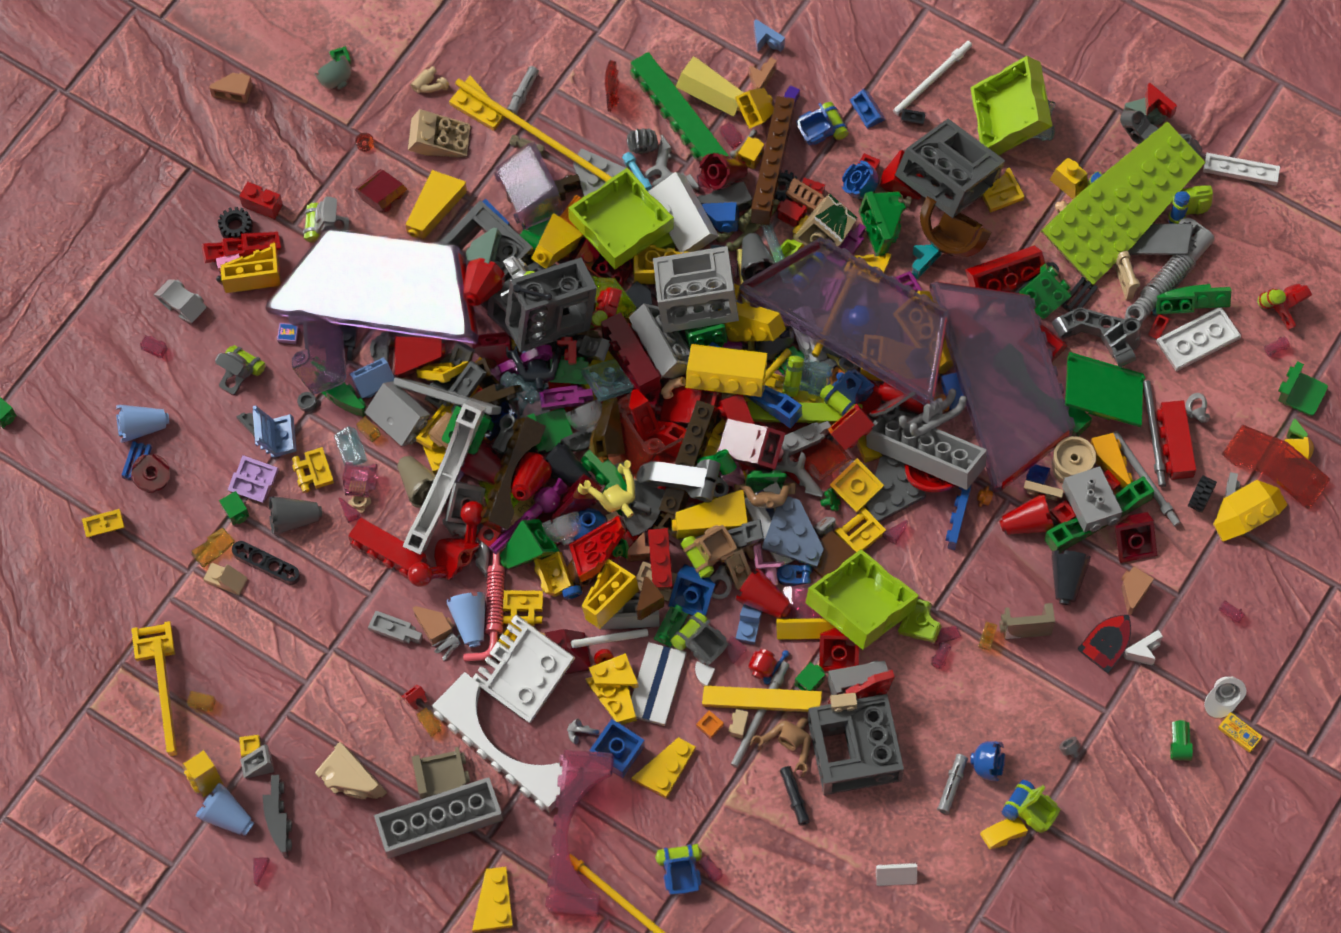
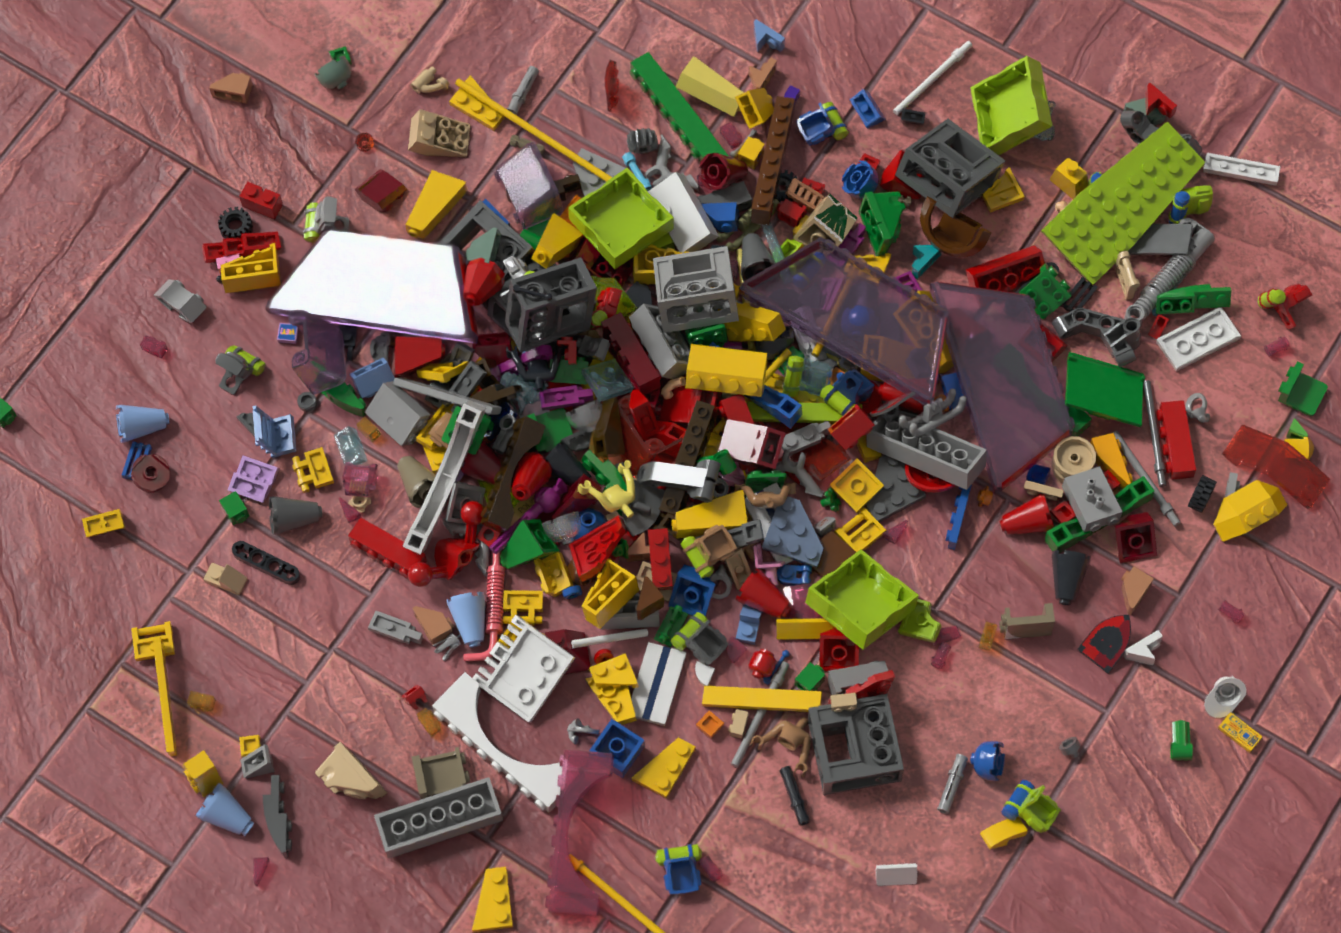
clear yellow slope [191,528,235,568] -> none

